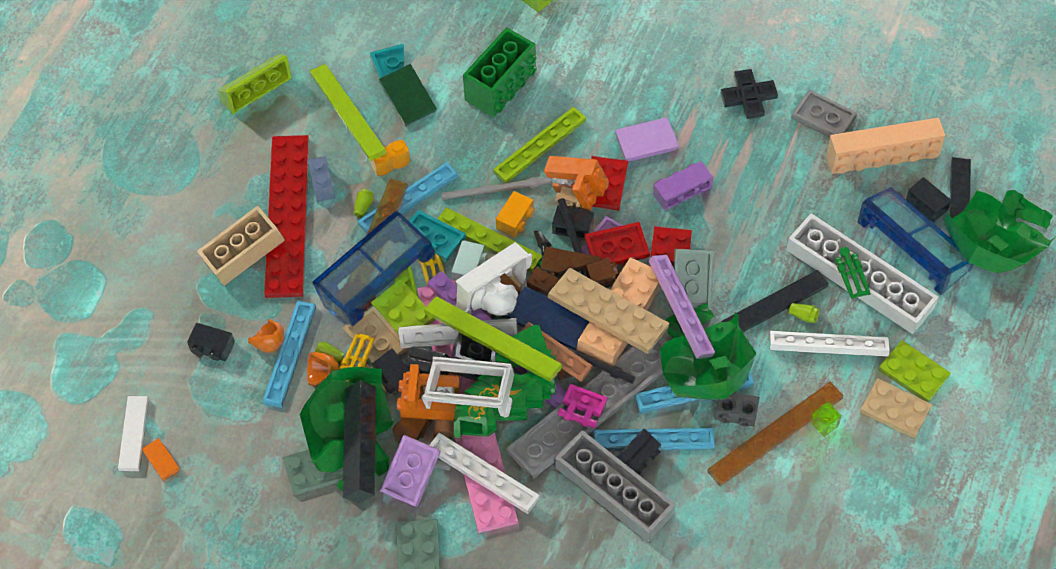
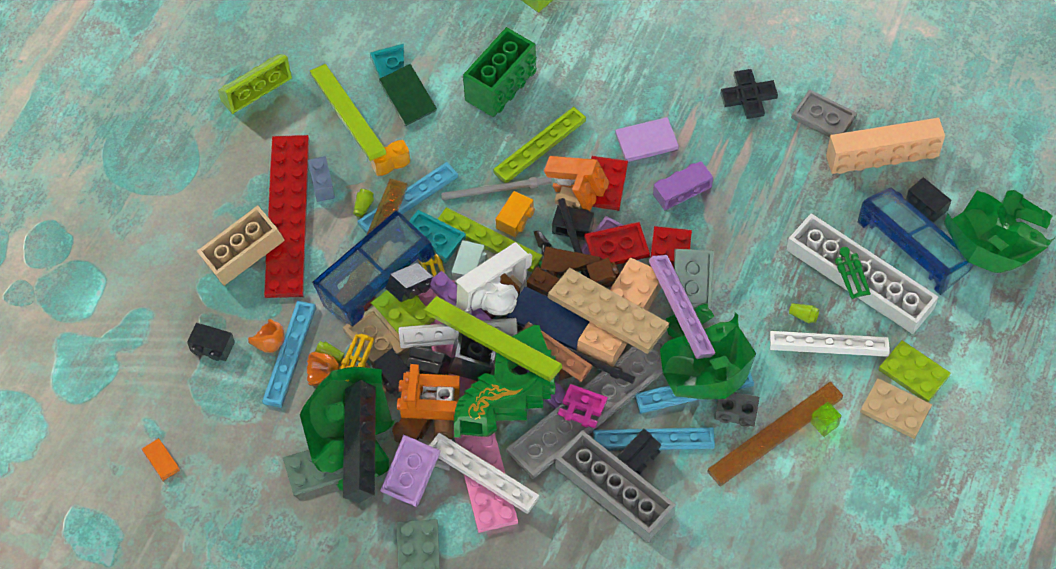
white tile [118,396,149,471] -> none
white piece [422,357,514,417] -> none
black tile [721,270,829,332] -> none
black tile [948,157,971,257] -> none
none -> black brick [385,263,433,302]

